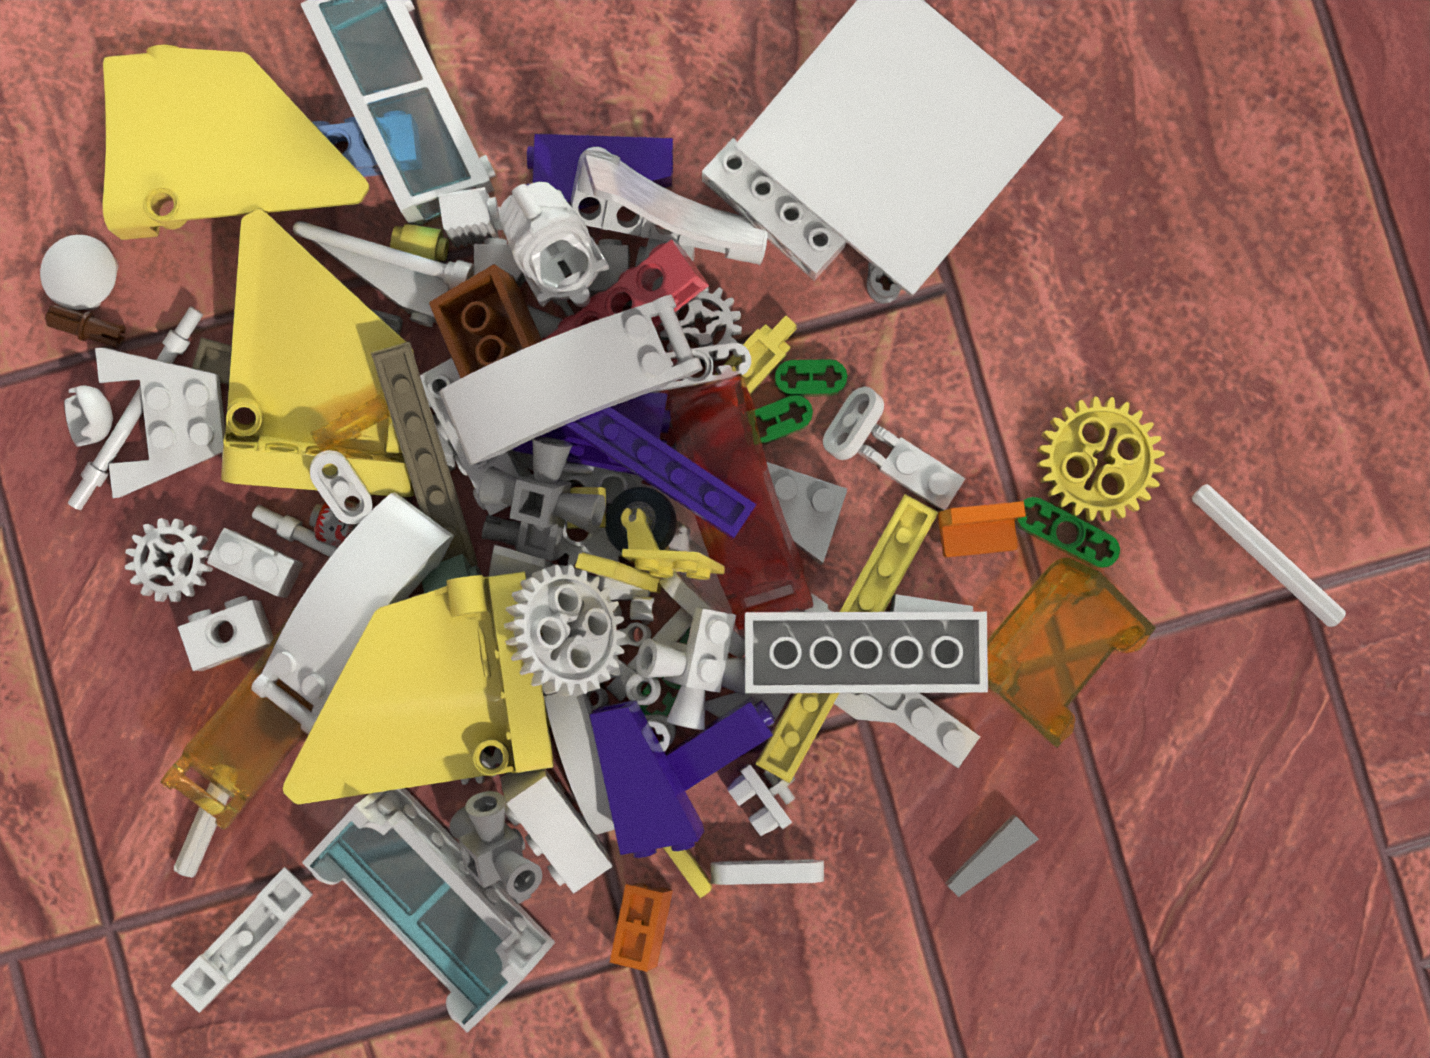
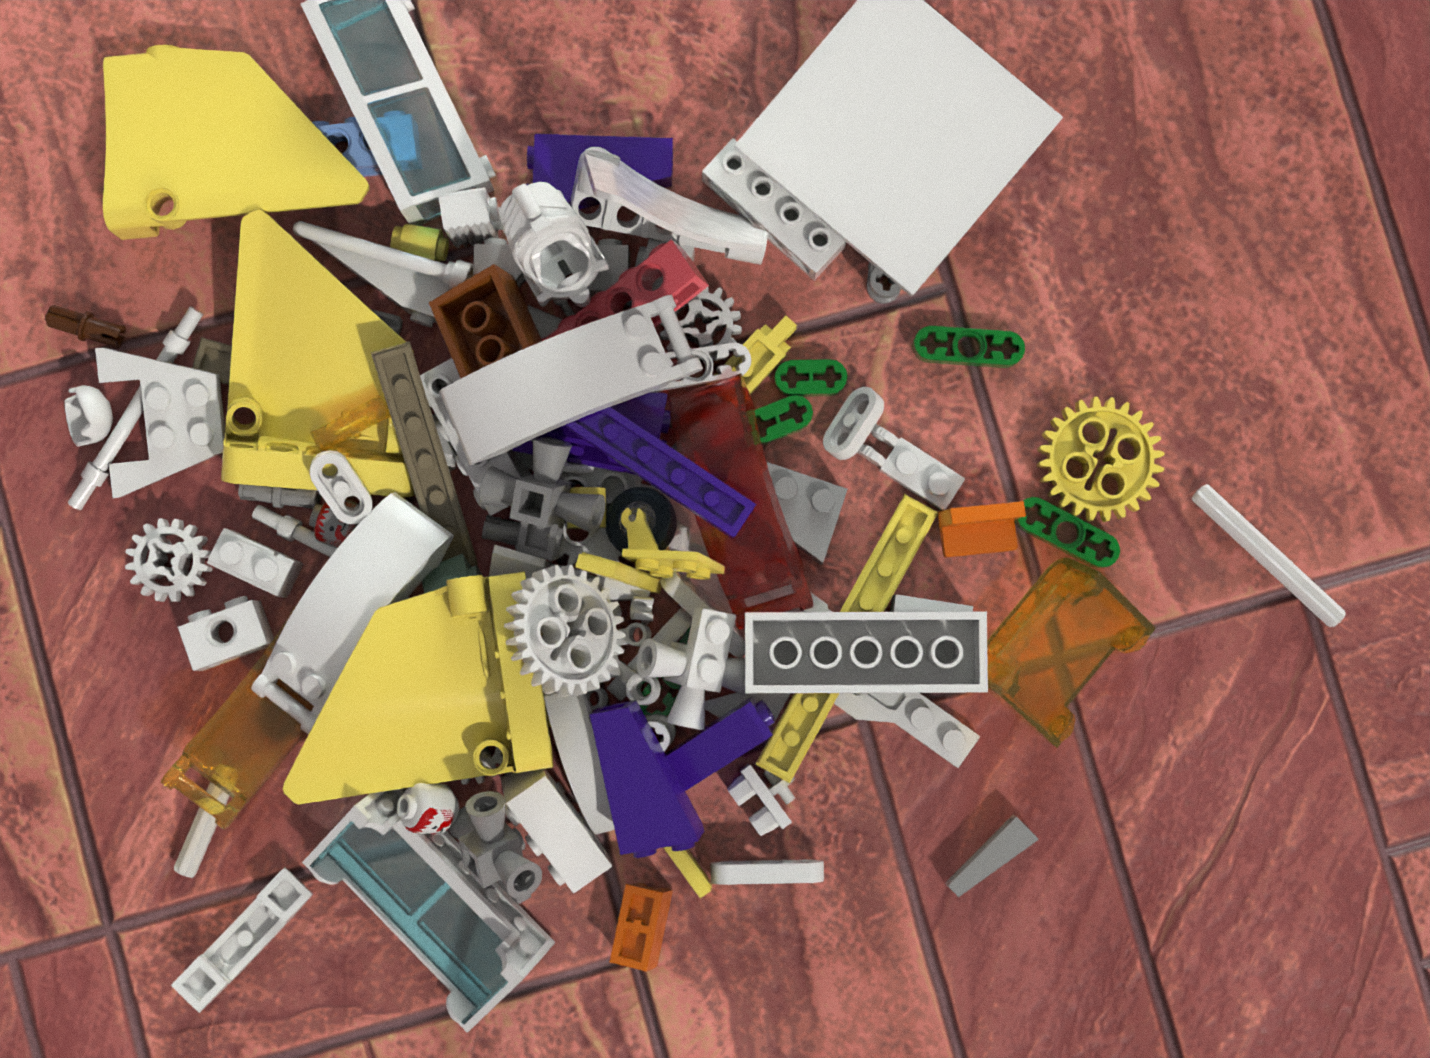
white dish [40,235,119,311] -> none
none -> light grey pin [238,484,321,510]
none -> white head [397,783,459,835]
none -> green beam [912,326,1025,368]

